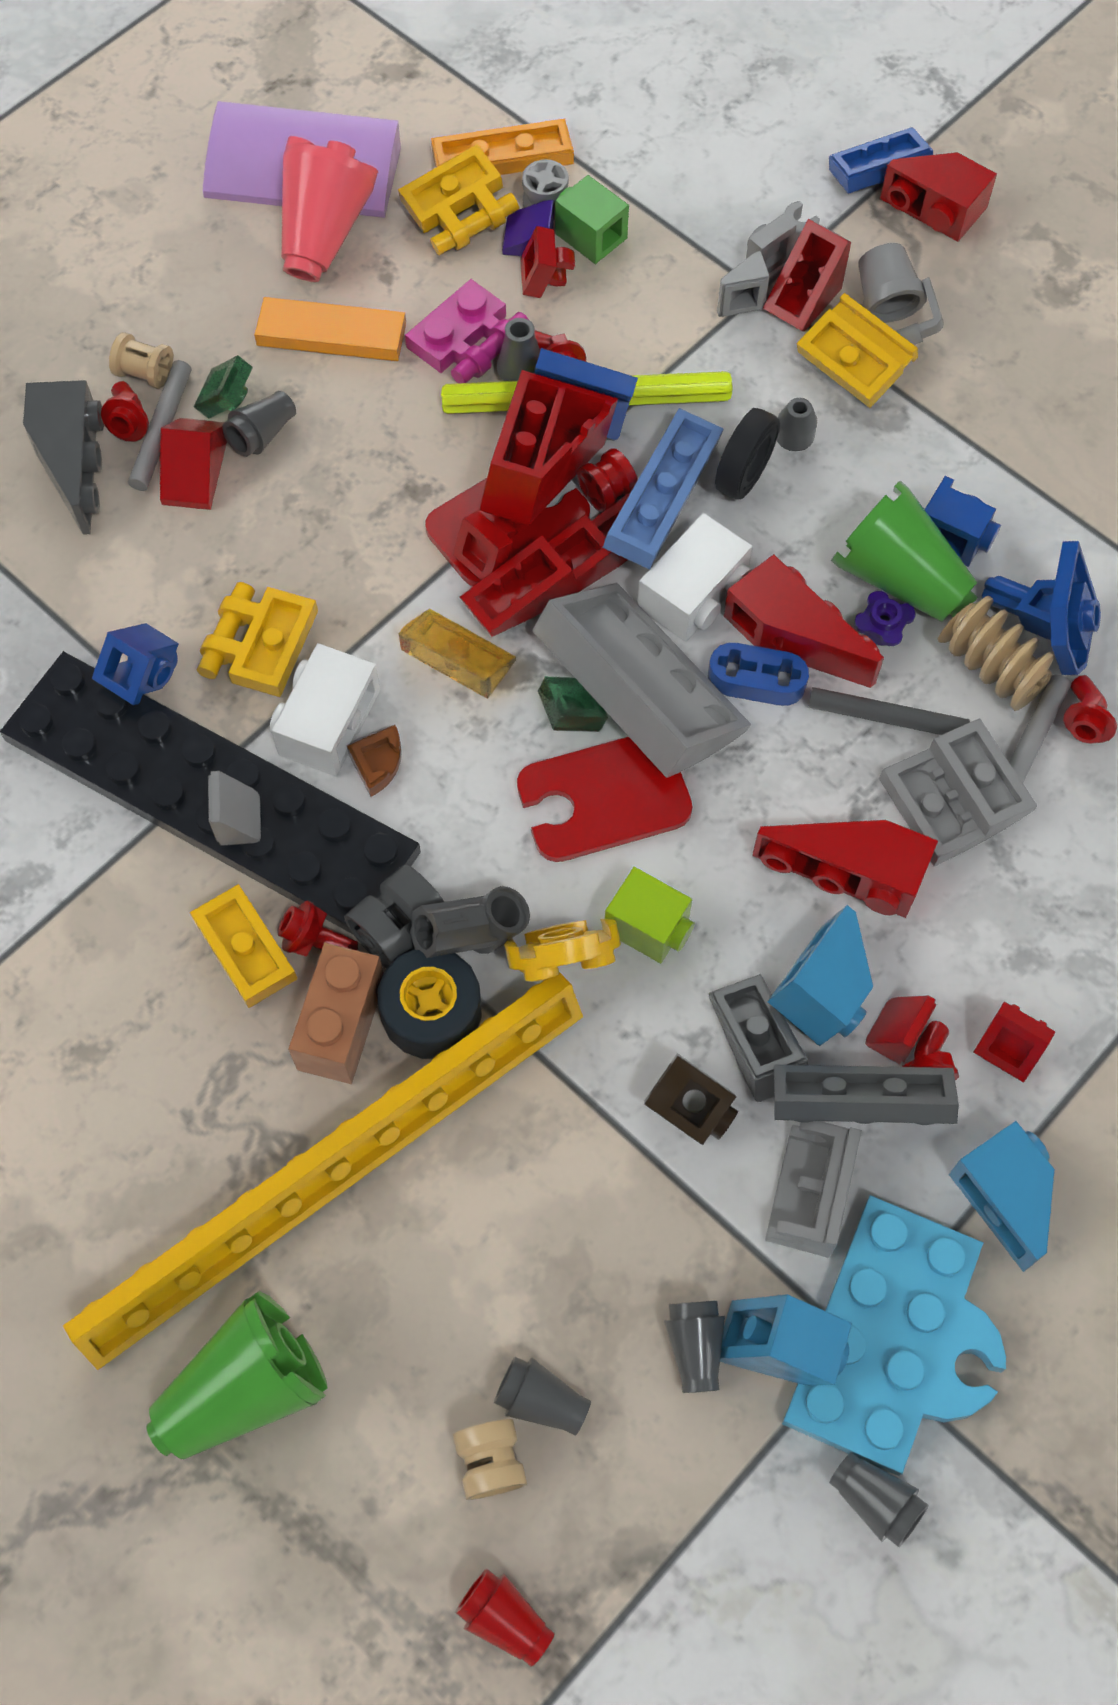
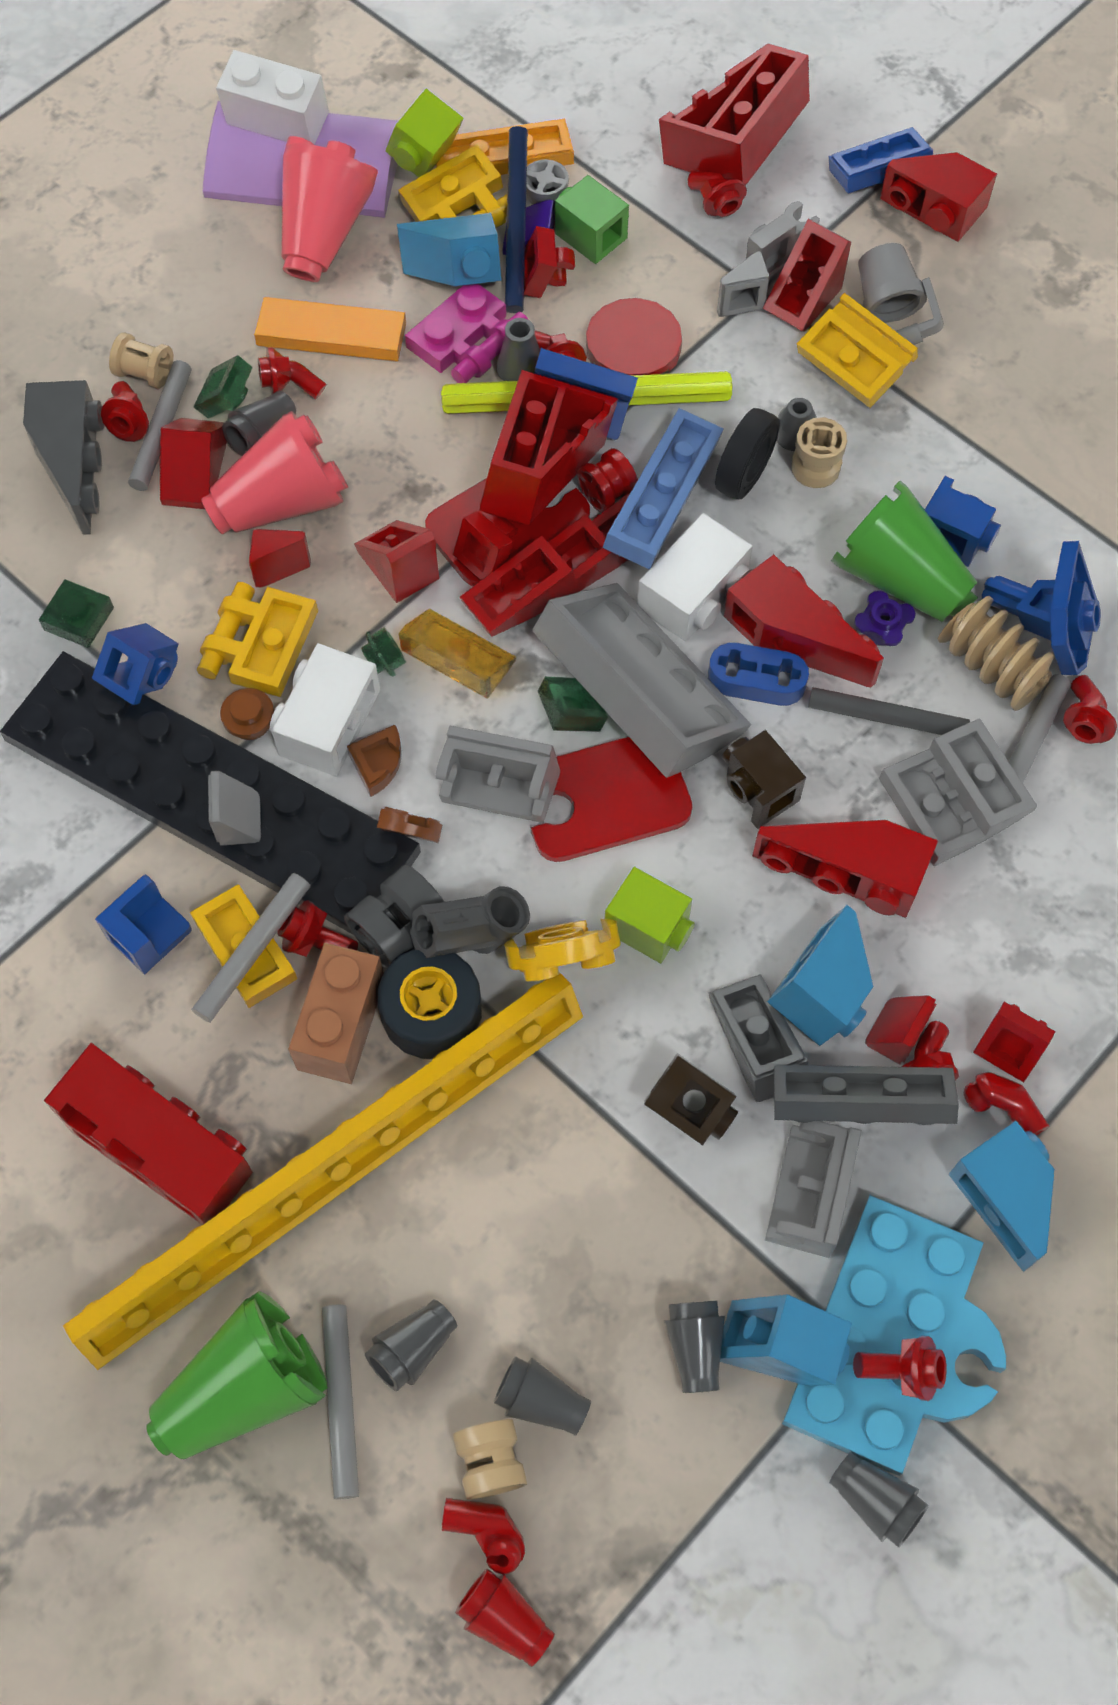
none -> clear green plate [38,579,114,648]
none -> red wedge [44,1043,253,1225]
none -> blue panel [95,874,192,975]
none -> light grey bar [191,873,310,1023]
none -> coral cone [201,411,348,534]
none -> white brick [216,50,329,145]
none -> dark orange plate [220,688,274,740]
none -> red slope [249,529,311,588]
none -> red plate [258,346,327,400]
none -> light grey bar [322,1304,359,1499]
none -> red slope [354,520,439,603]
none -> clear green plate [361,626,407,677]
none -> dark grey cone [365,1299,457,1391]
none -> dark orange tile [377,807,443,843]
none -> lime brick [385,88,464,177]
none -> dark azure slope [397,213,502,286]
none -> light grey hinge [436,725,561,823]
none -> red arm [442,1498,525,1574]
none -> dark blue bar [505,126,528,313]
none -> tile [586,298,682,375]
none -> red wedge [659,43,810,186]
none -> red plate [688,171,747,217]
none -> dark brown brick [722,730,806,829]
none -> tan wheel [791,417,847,488]
none -> red plate [853,1336,947,1401]
none -> red arm [963,1072,1050,1136]

